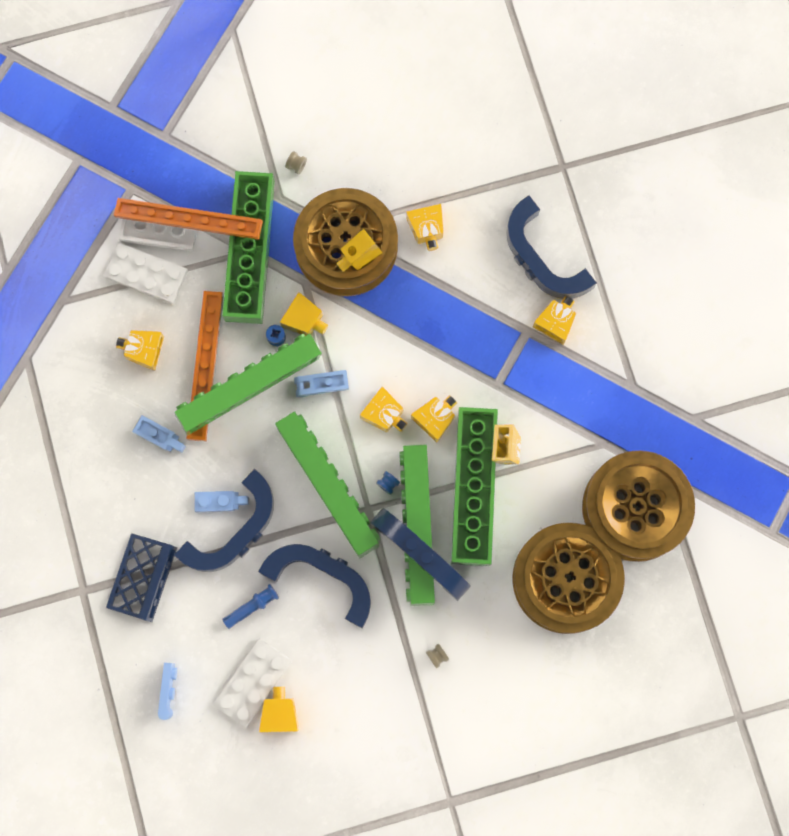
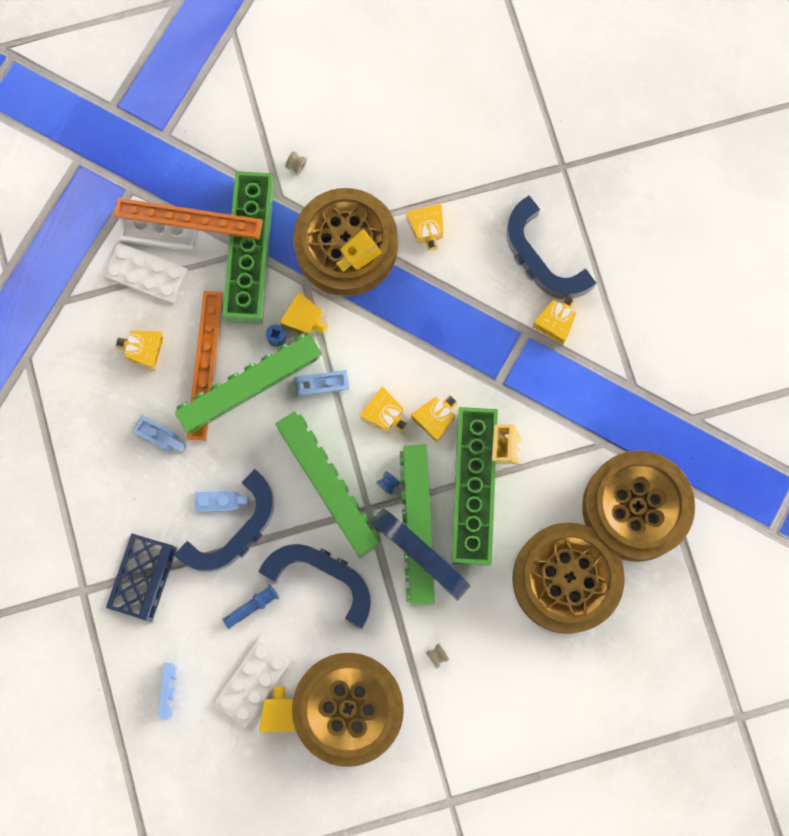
none -> pearl gold wheel [292,653,404,767]

